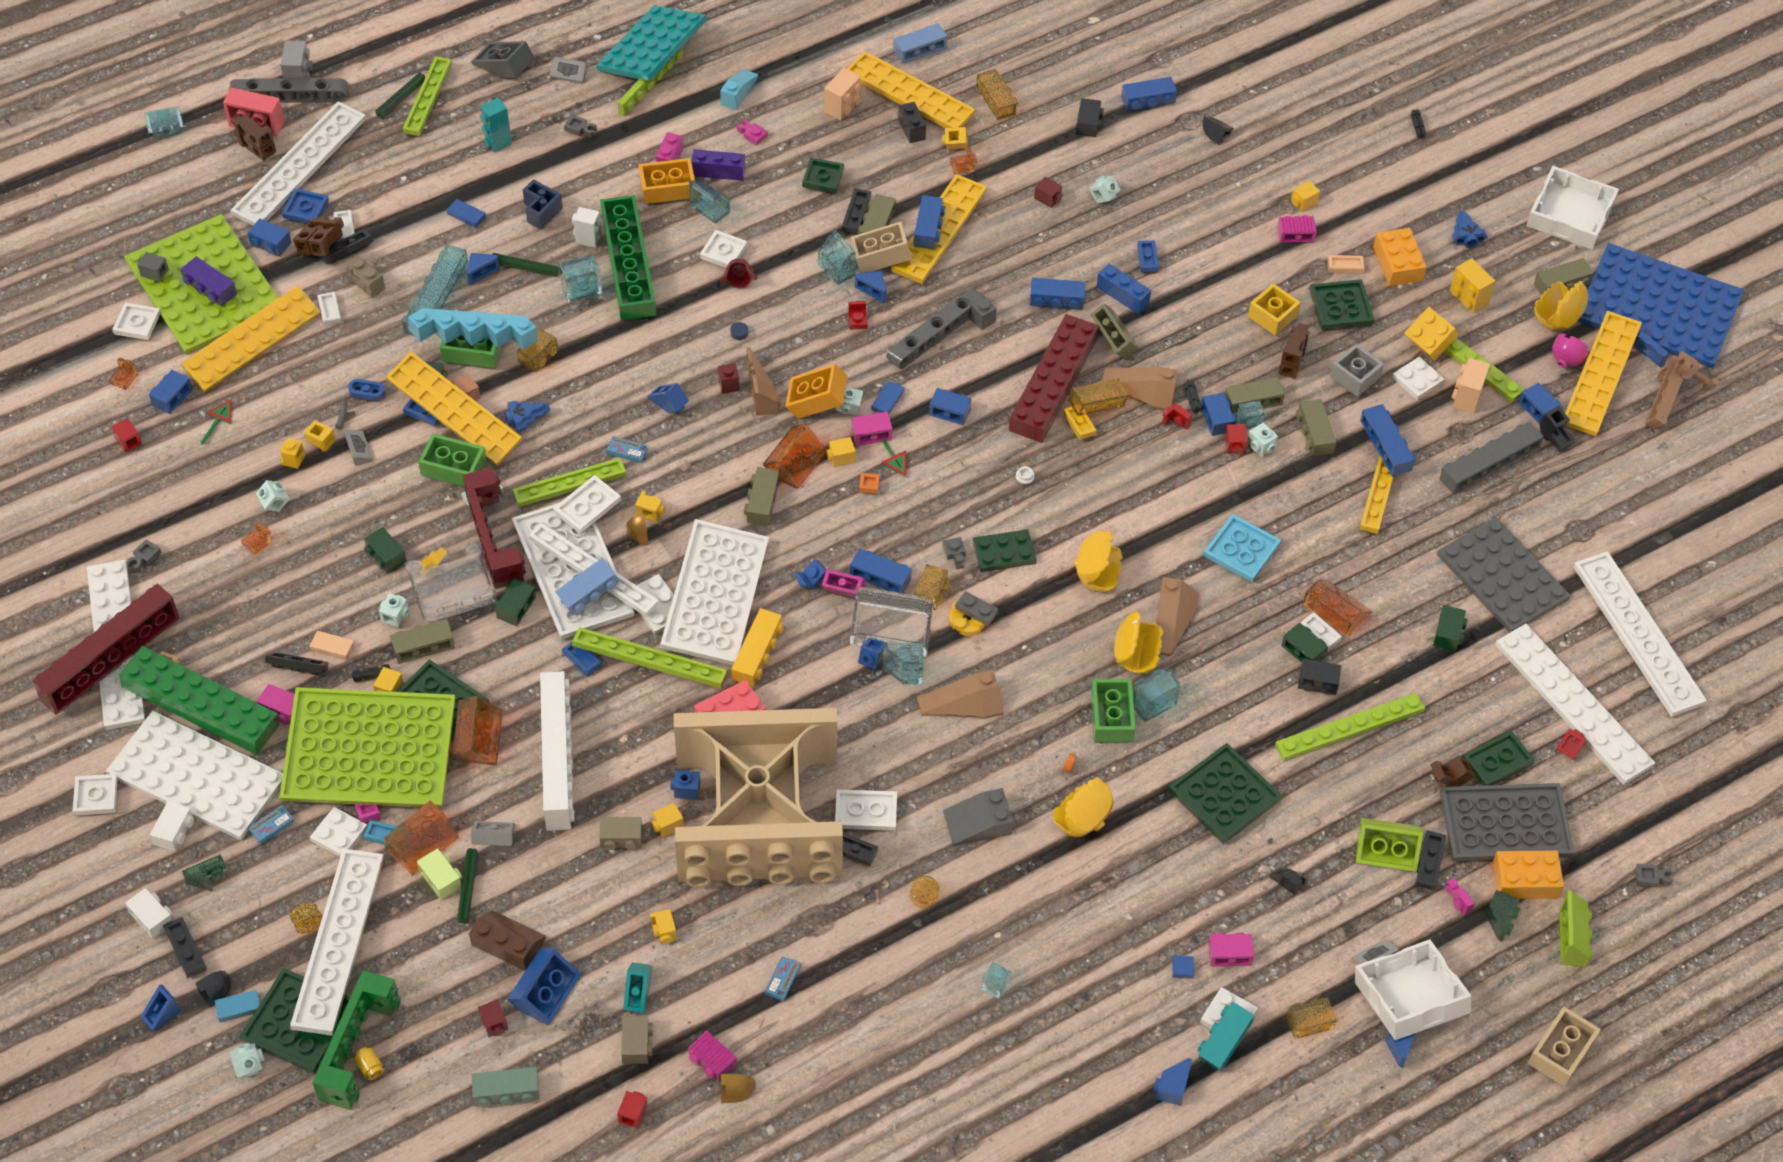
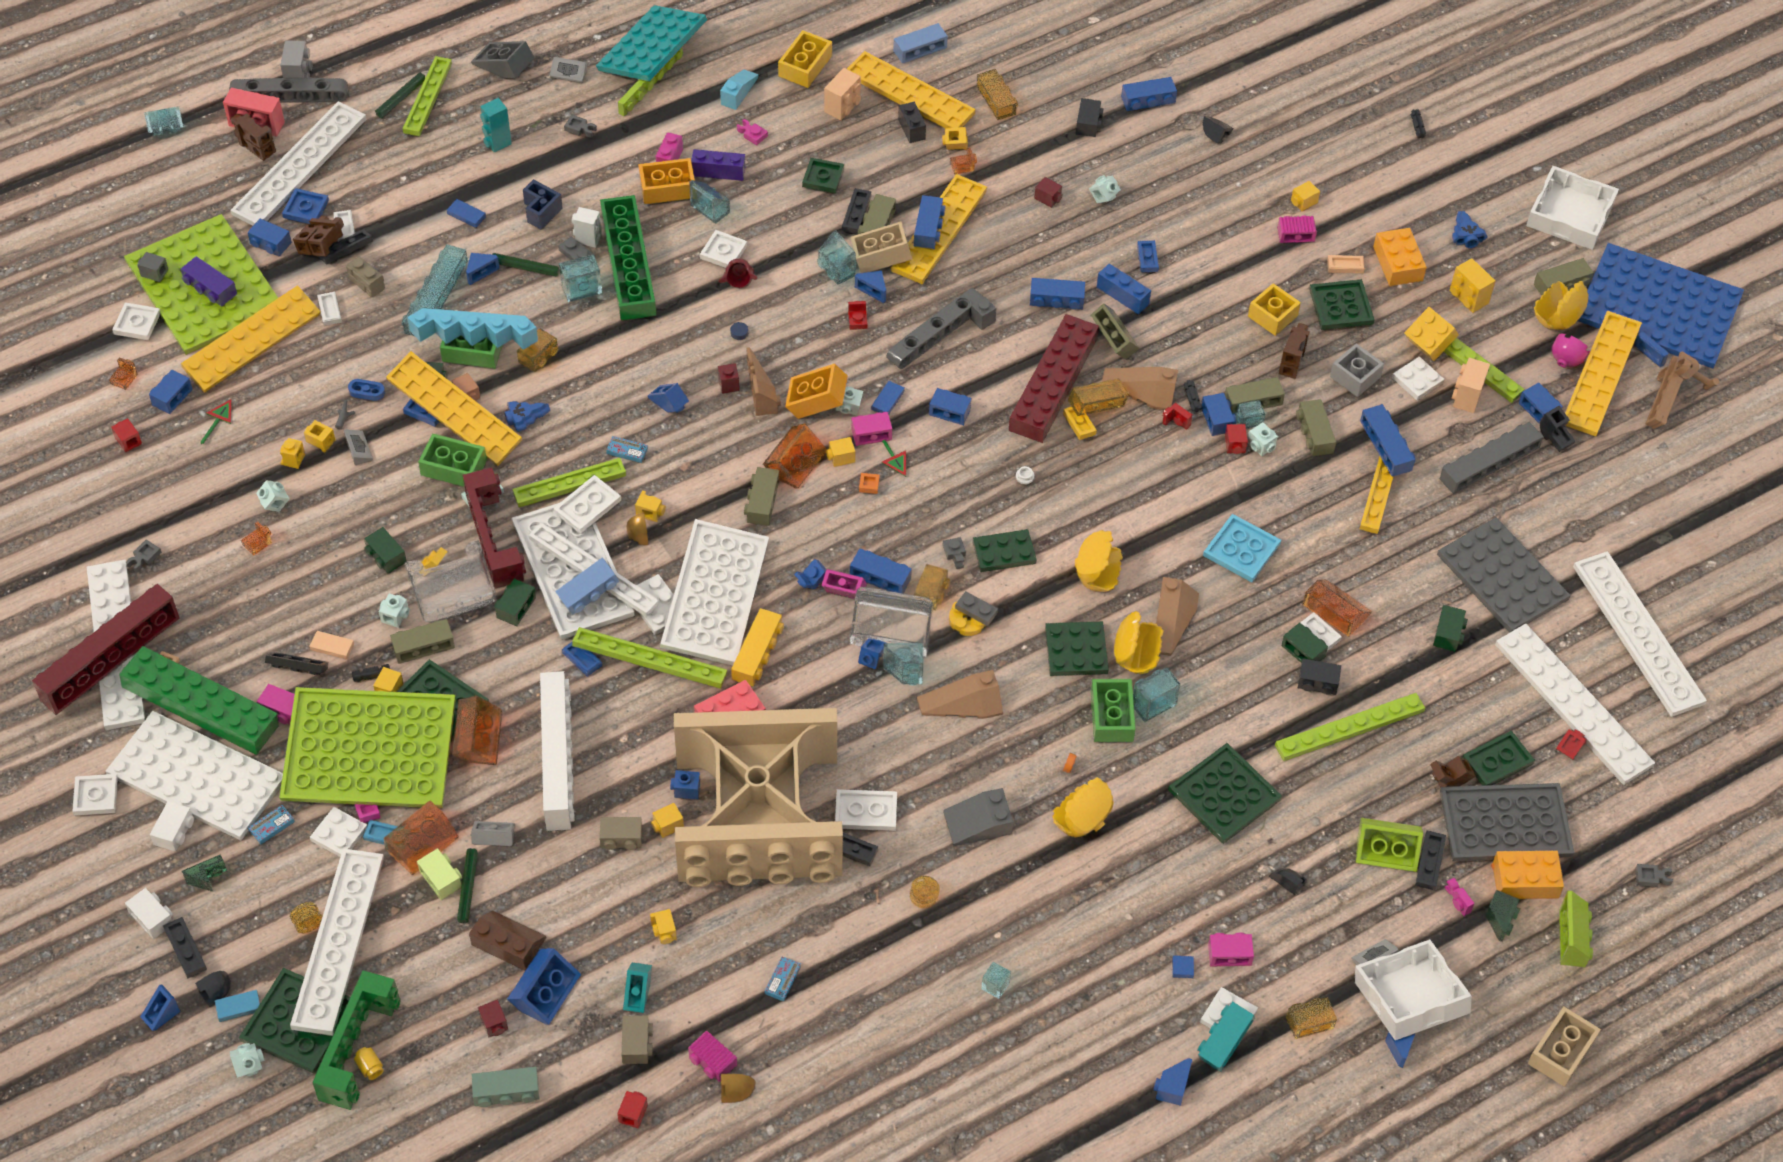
none -> dark grey plate [558,236,596,269]
none -> yellow brick [778,30,832,88]
none -> dark green plate [1045,621,1109,676]

